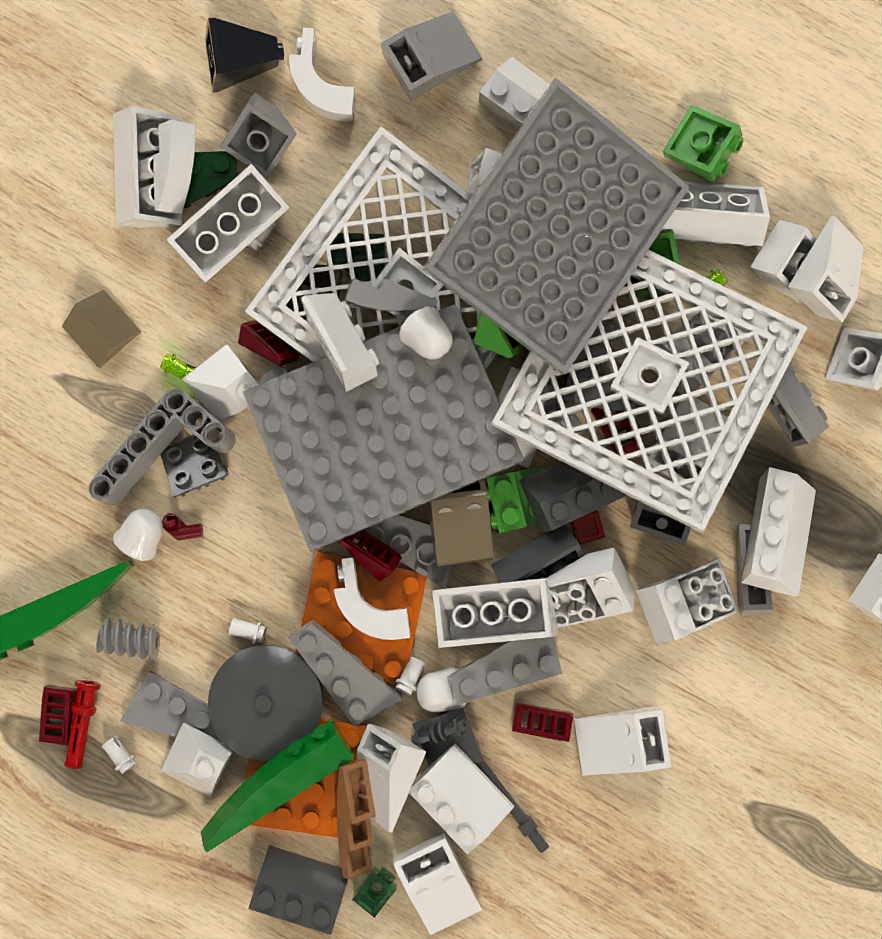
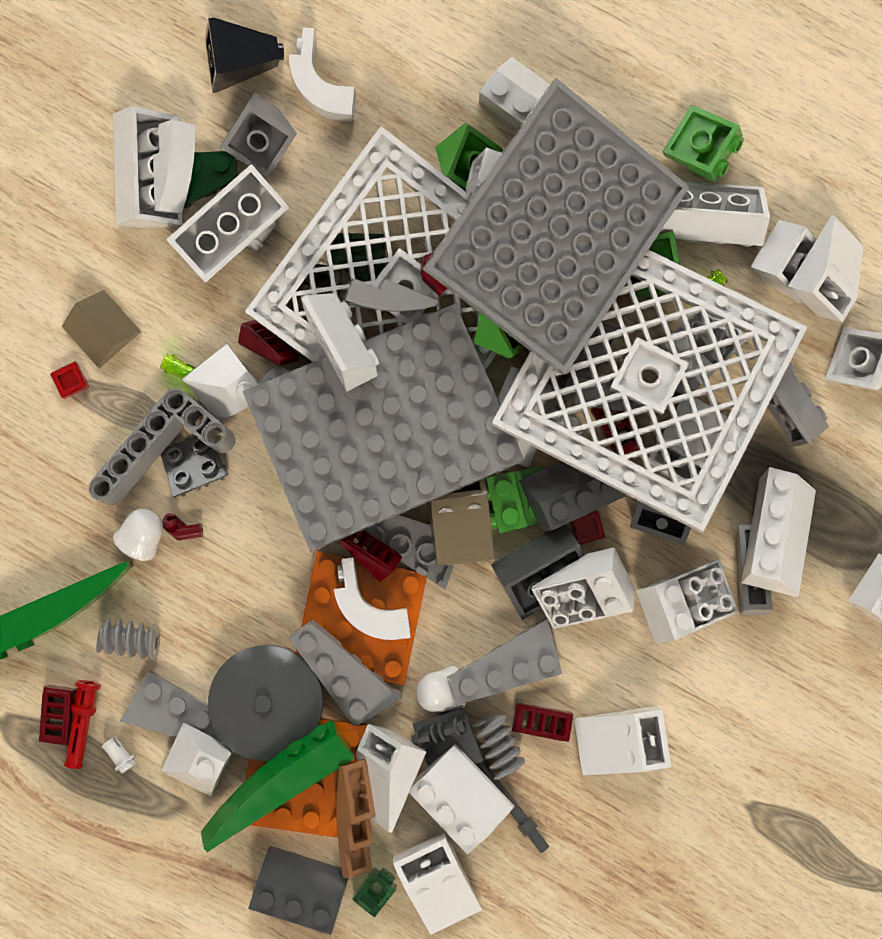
white pin [229,618,267,645] -> none
light grey slope [381,11,482,101] -> none
white pin [395,657,426,696] -> none
white hair [399,306,453,360] -> none
white slope [432,578,558,648] -> none
none -> red tile [50,361,89,399]
none -> dark red arm [420,252,447,296]
none -> bright green slope [435,123,503,192]
none -> light grey piece [472,715,525,780]

